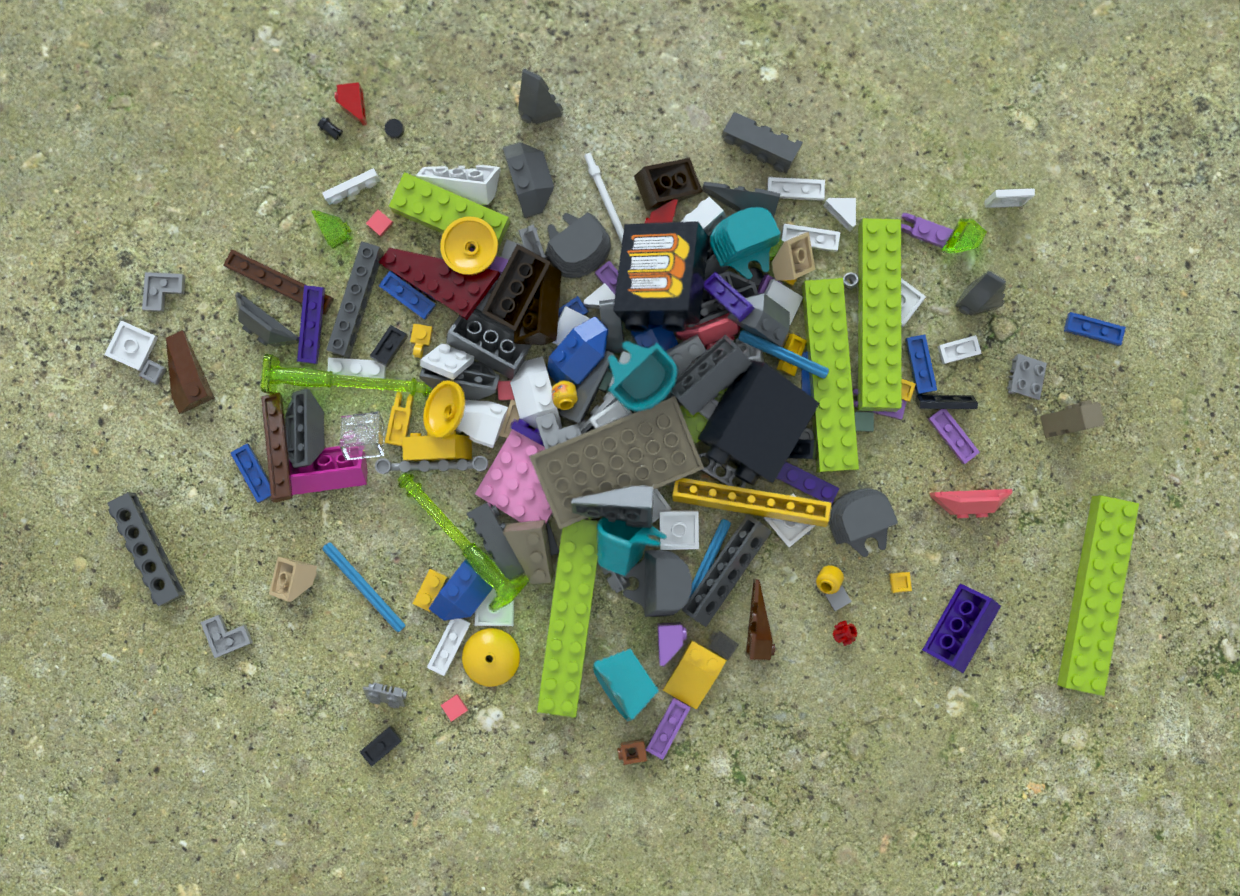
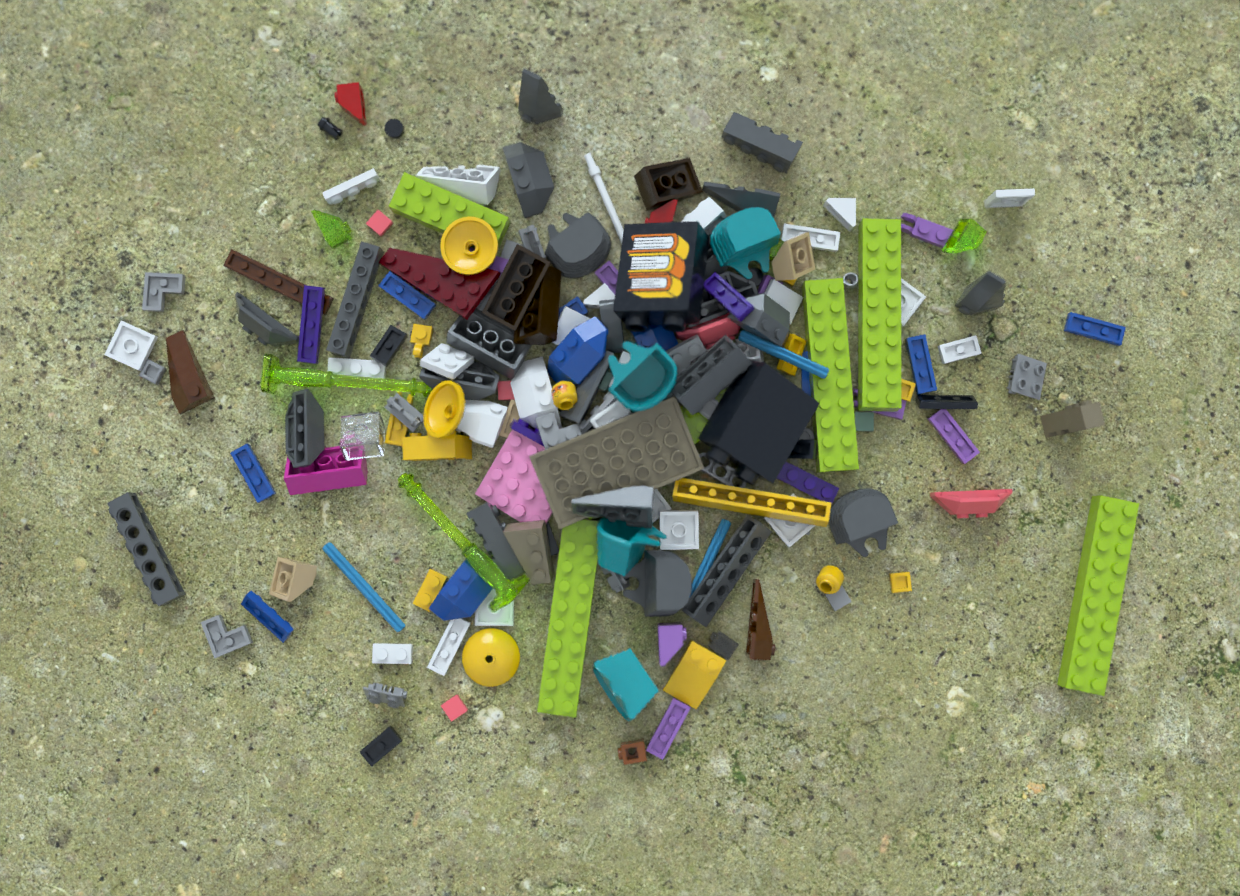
reddish brown tile [261,392,293,503] -> none
light grey bar [375,456,488,474] -> none
white plate [767,177,825,201] -> none
red gear [833,620,857,646] -> none
dark purple slope [922,583,1001,673] -> none
none -> blue plate [241,591,294,643]
none -> white plate [372,643,413,664]
none -> light grey hinge [385,393,423,432]

